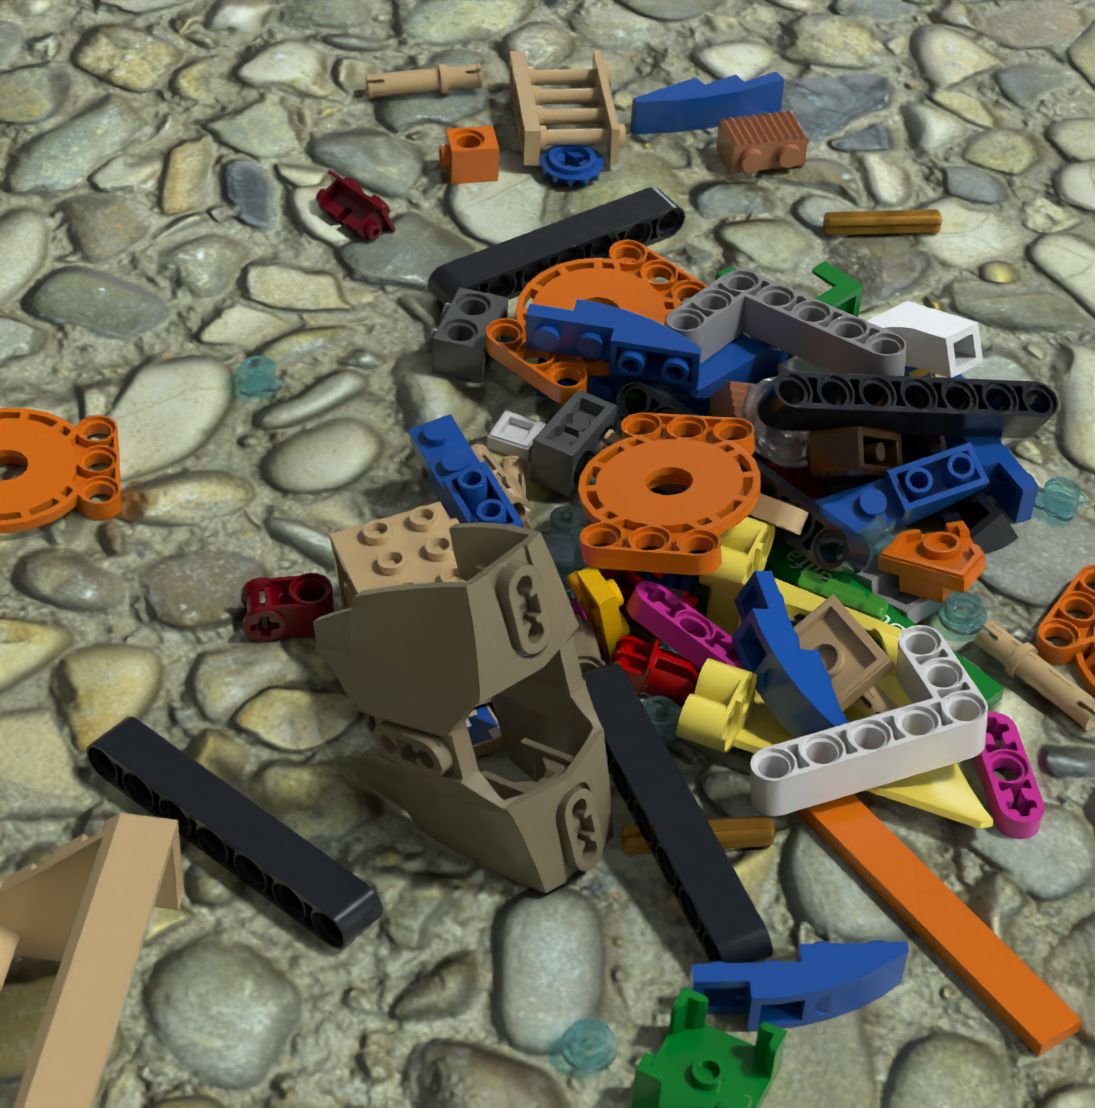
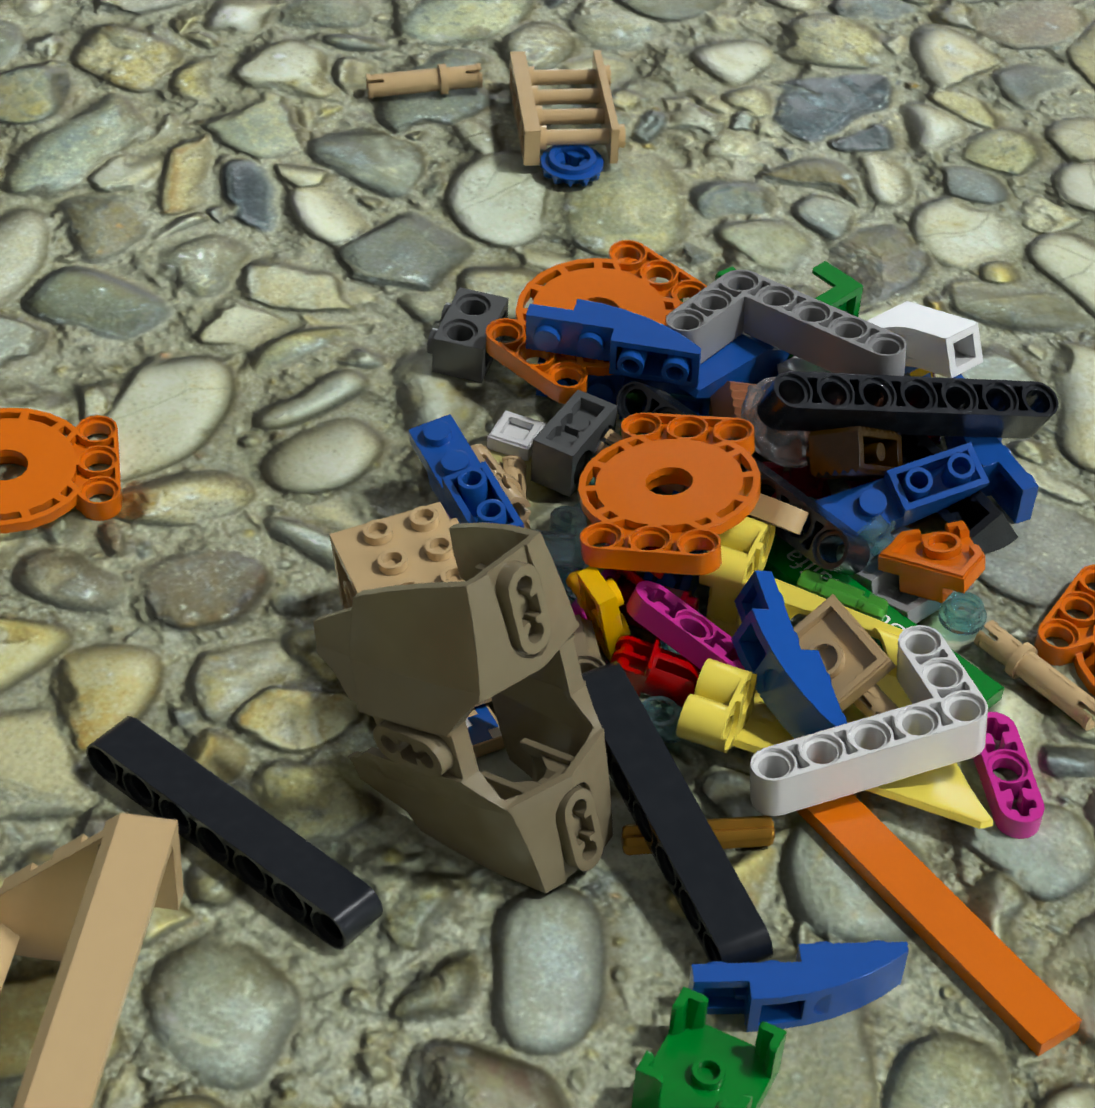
clear light blue plate [234,356,283,397] -> none
dark red piece [241,573,335,642] -> none
dark red hinge [316,170,396,240] -> none
black beam [427,187,685,306] -> none
orange brick [439,125,499,184] -> none
clear light blue plate [561,1018,617,1073] -> none
blue slope [630,71,785,135] -> none
nougat brick [716,109,808,175] -> none
pearl gold axle [823,209,942,236] -> none
clear light blue plate [1034,477,1087,521] -> none

